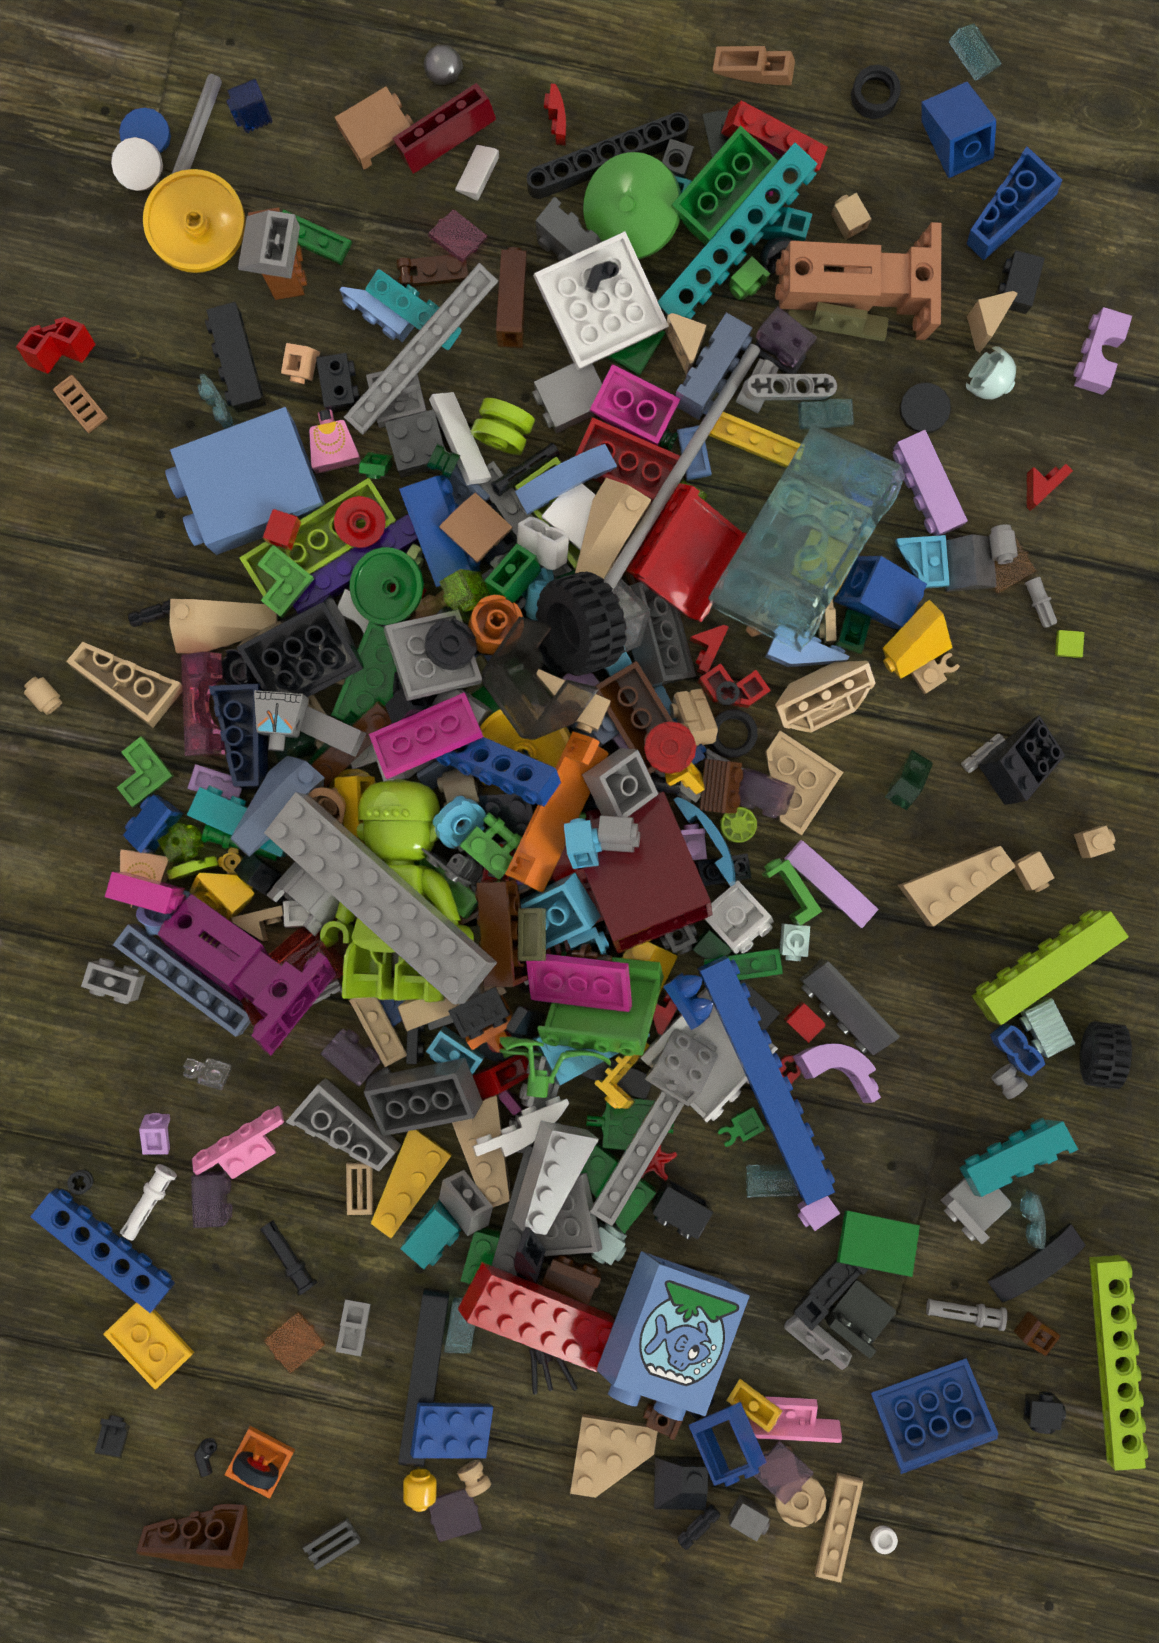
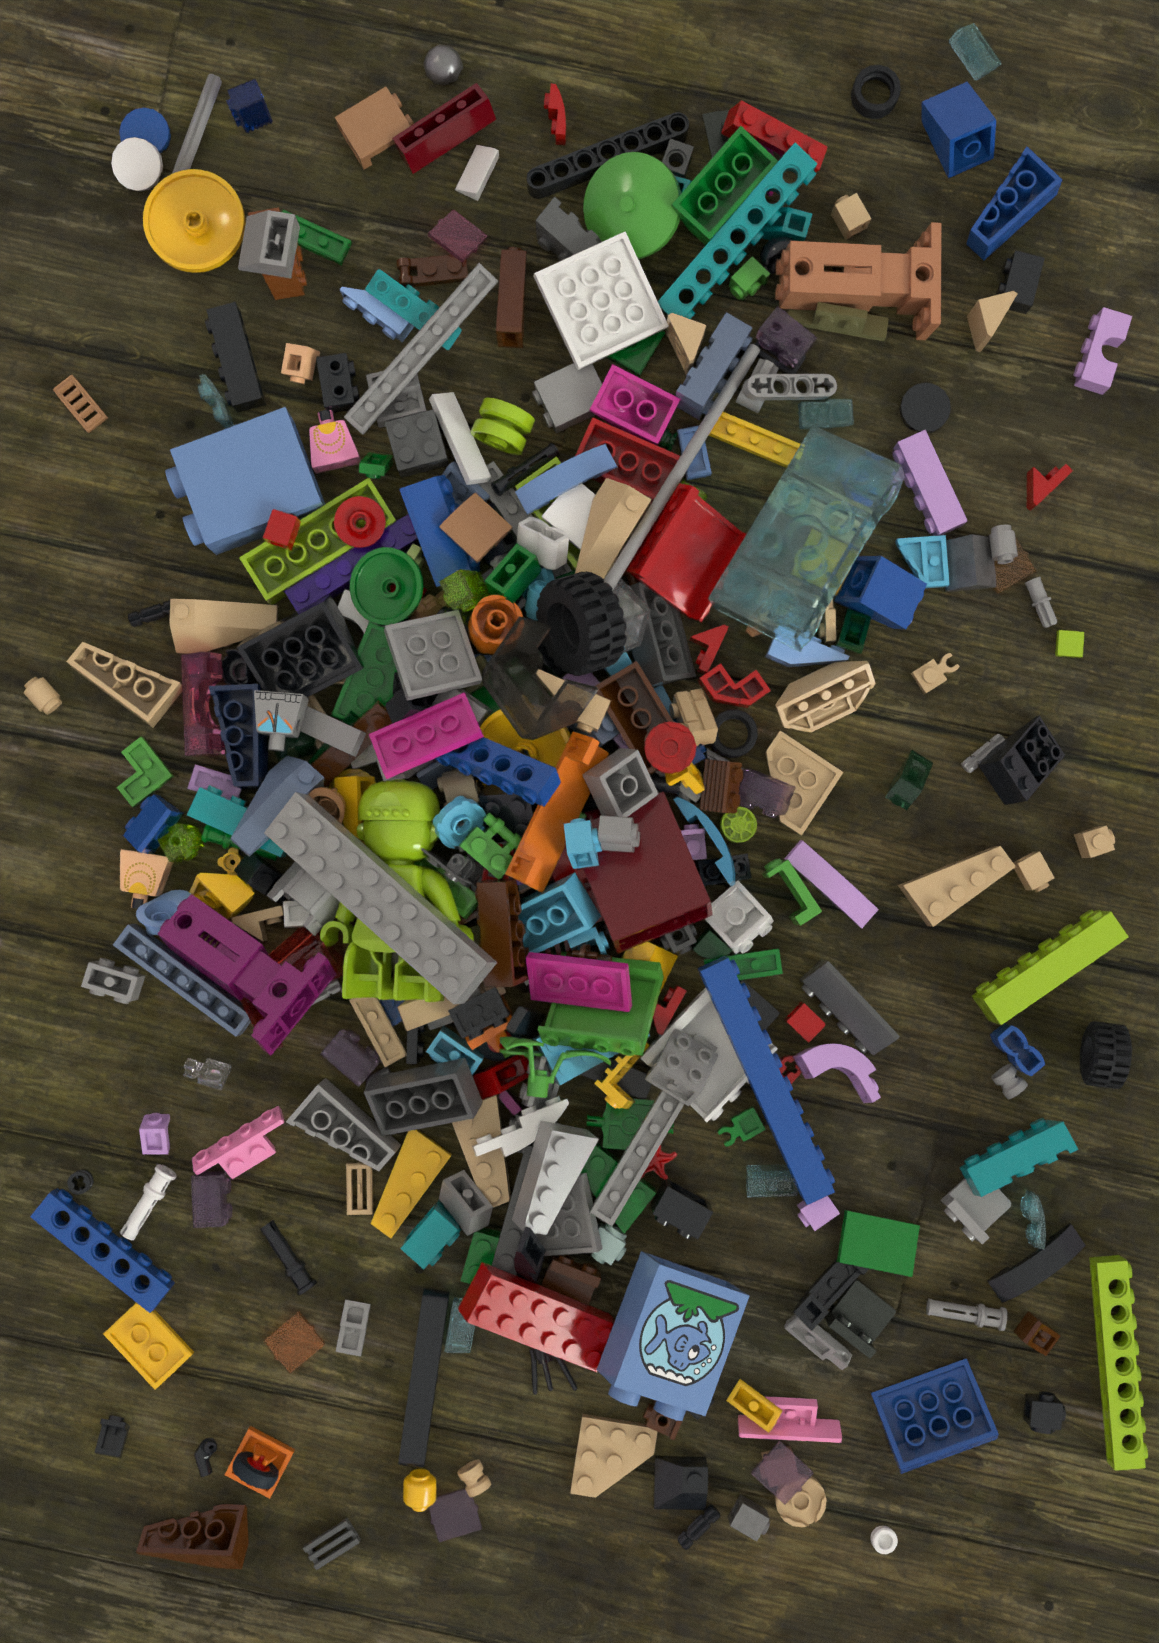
red brick [16,317,95,374] -> none
dark pink brick [105,872,186,914] -> none
lime tile [167,856,219,881] -> none
bright green plate [257,545,315,618] -> none
blue plate [410,1403,493,1458] -> none
black tile [424,619,477,670] -> none
dark green wheel [426,443,461,478] -> none
olive tile [518,908,546,961] -> none
black arm [585,261,619,293] -> none
blue tile [663,973,713,1030] -> none
blue window [689,1402,767,1487] -> none
medium nougat slope [713,46,795,85] -> none
black bush [716,681,740,705] -> none
light aqua brick [780,924,810,961] -> none
tan tile [815,1473,863,1583] -> none
yellow slope [883,600,952,679] -> none
light aqua cylinder [966,346,1016,400] -> none
light aqua brick [1019,997,1075,1058] -> none

